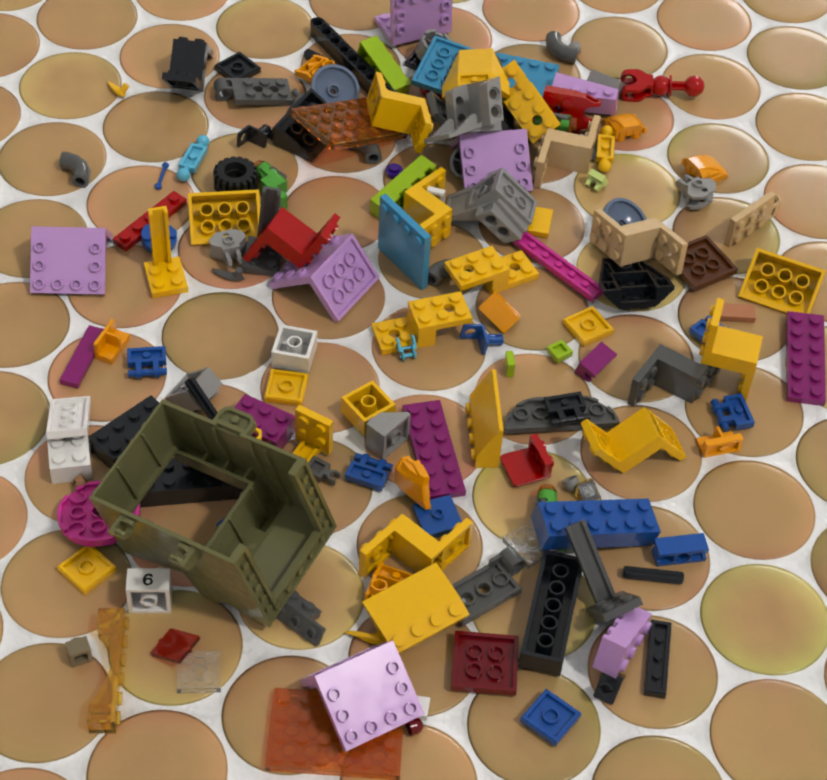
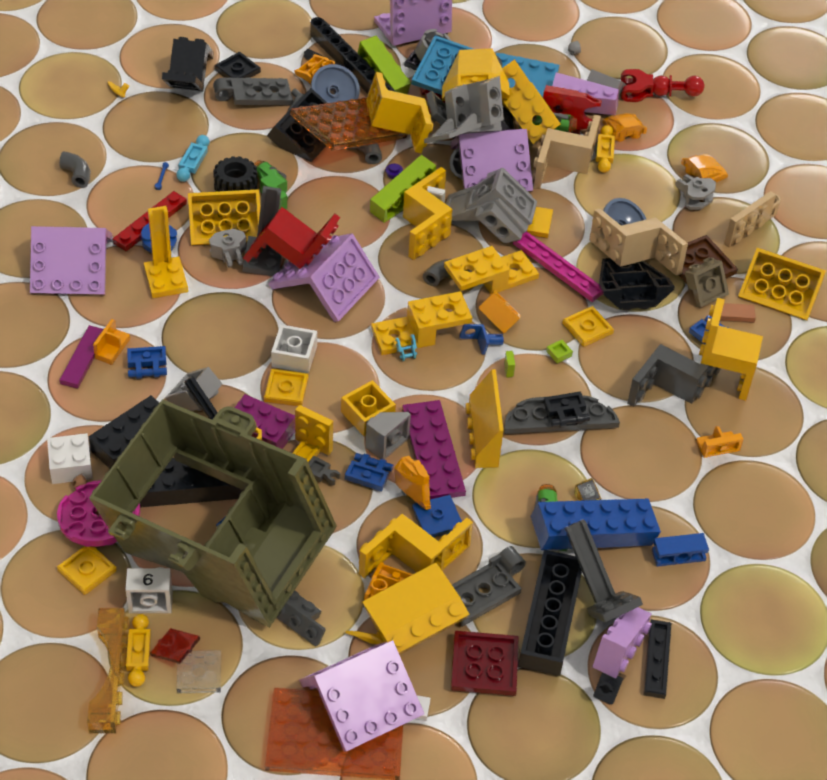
white plate [46,396,91,440] -> none
dark tan plate [65,636,93,668] -> none
dark grey bar [212,267,245,281] -> none
black bracket [236,124,271,148] -> none
dark azure plate [378,194,431,290] -> none
dark red hinge [405,718,424,736] -> none
red bracket [500,434,554,487] -> none
clear plate [502,520,559,569] -> none
blue plate [520,689,582,747] -> none
dark grey cylinder [546,31,577,64] -> none
light grey hinge [562,475,580,492] -> none
magenta hinge [574,341,617,382] -> none
yellow bracket [581,407,687,473] -> none
yellowish green tile [585,168,609,192] -> none
black axle [622,566,684,584] -> none
blue plate [710,393,755,432] -> none
magenta plate [786,311,826,406] -> none
none -> yellow plate [126,614,151,687]
none -> dark tan plate [685,257,729,308]

